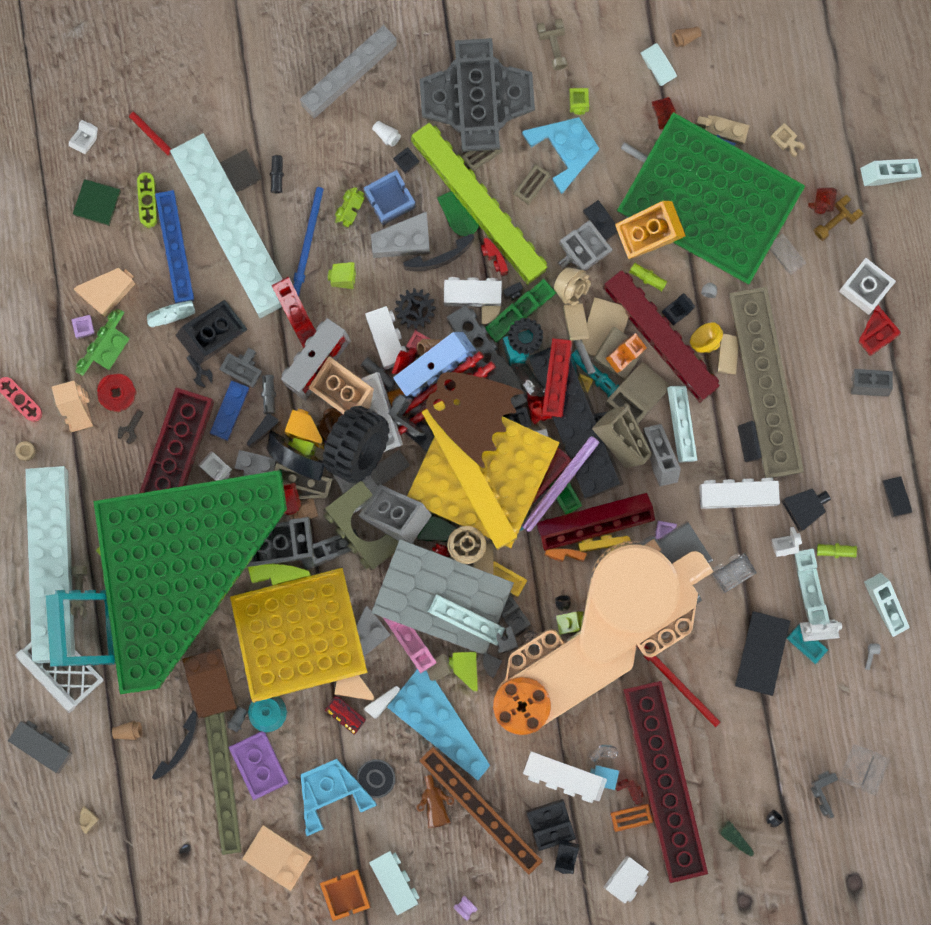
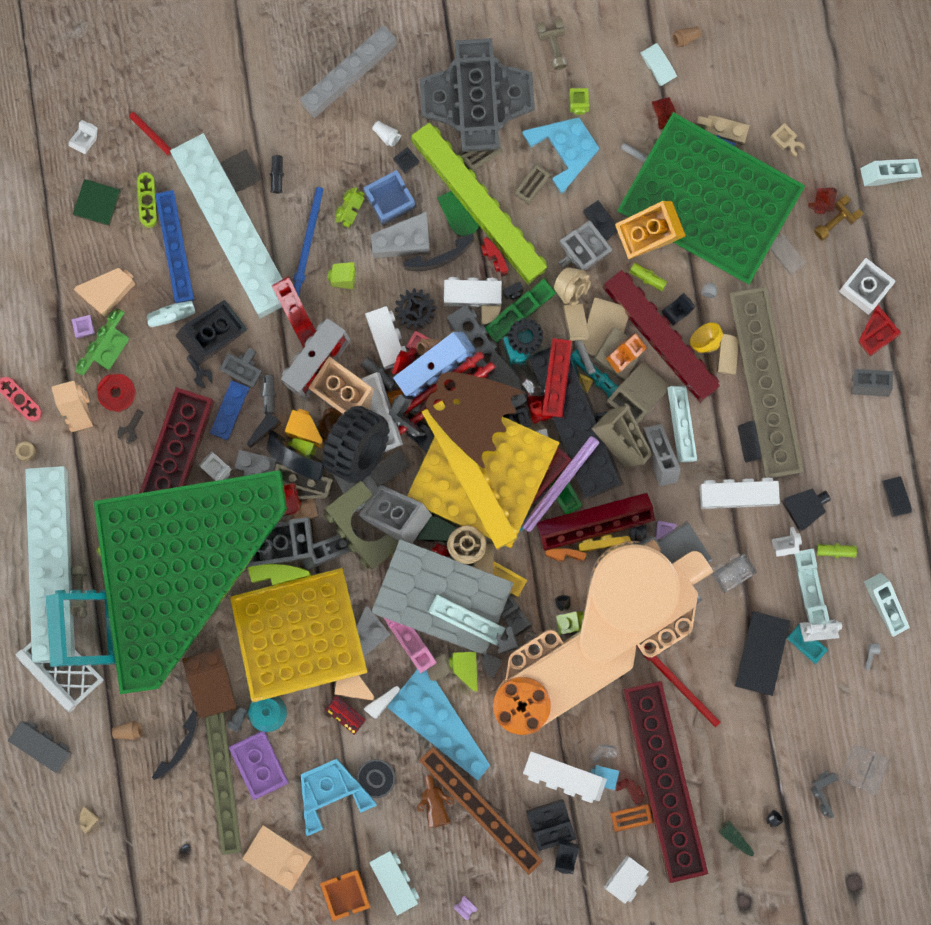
none -> black wheel [630,525,647,542]

